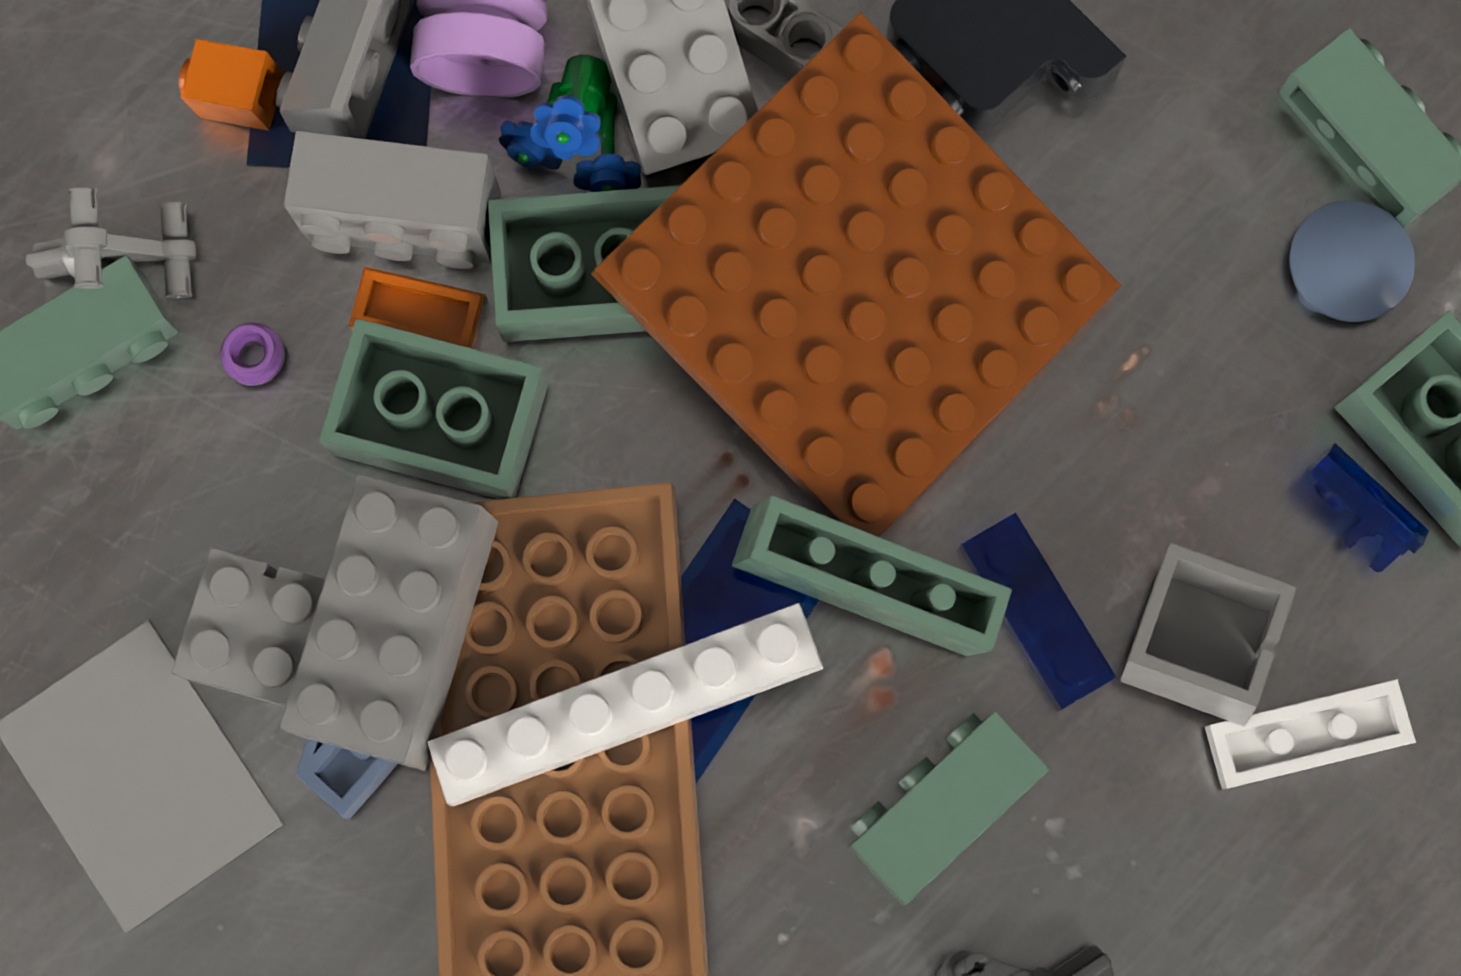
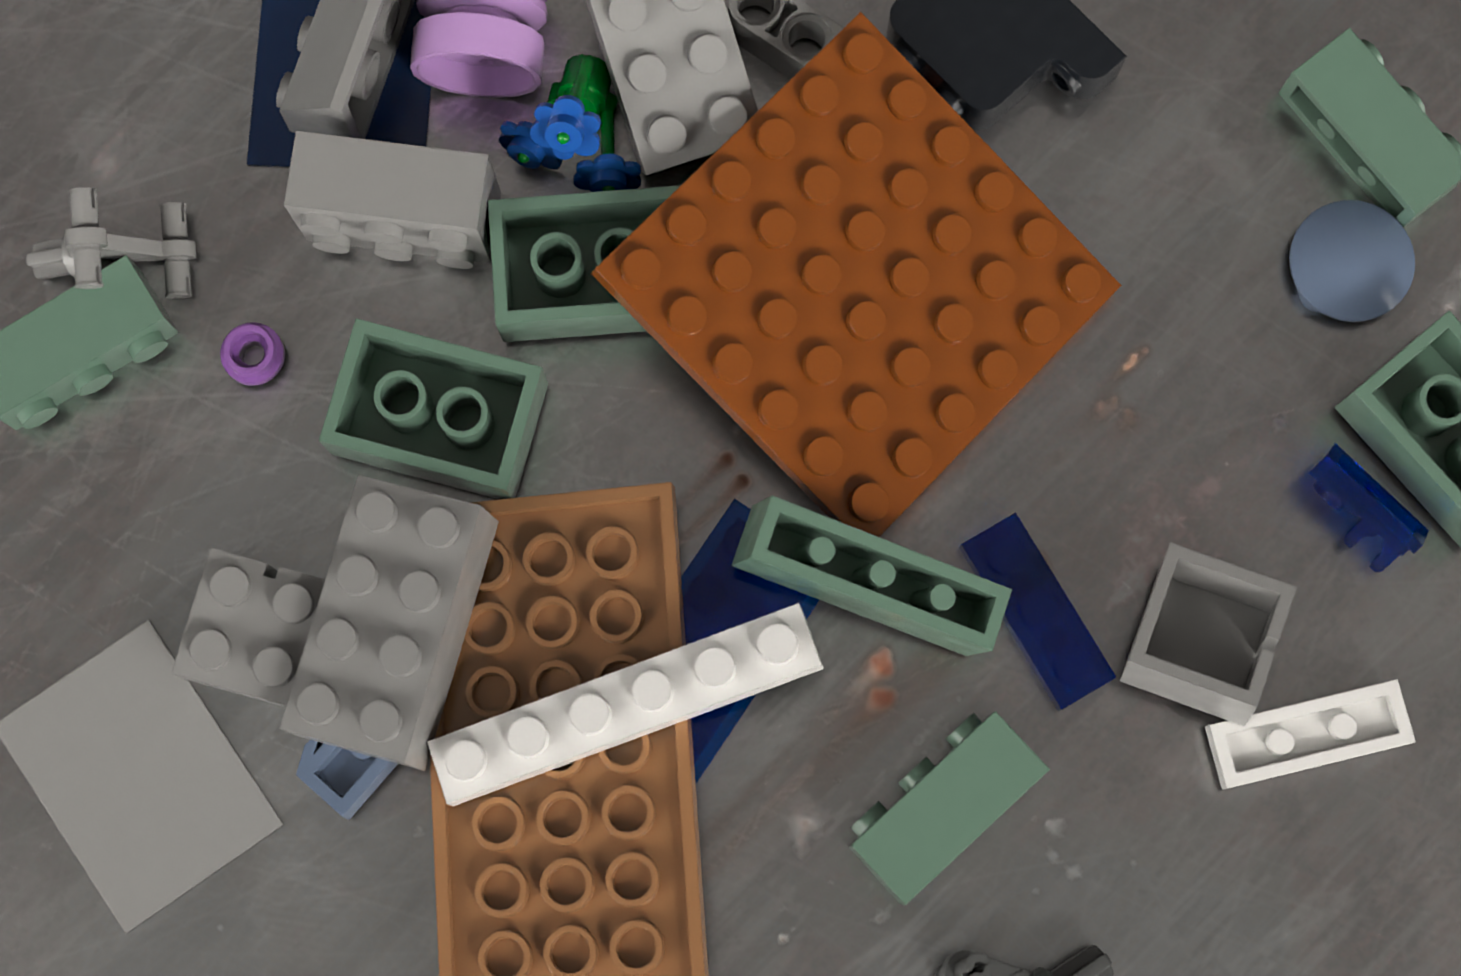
orange brick [179,39,285,131] -> none
orange tile [349,266,488,349] -> none

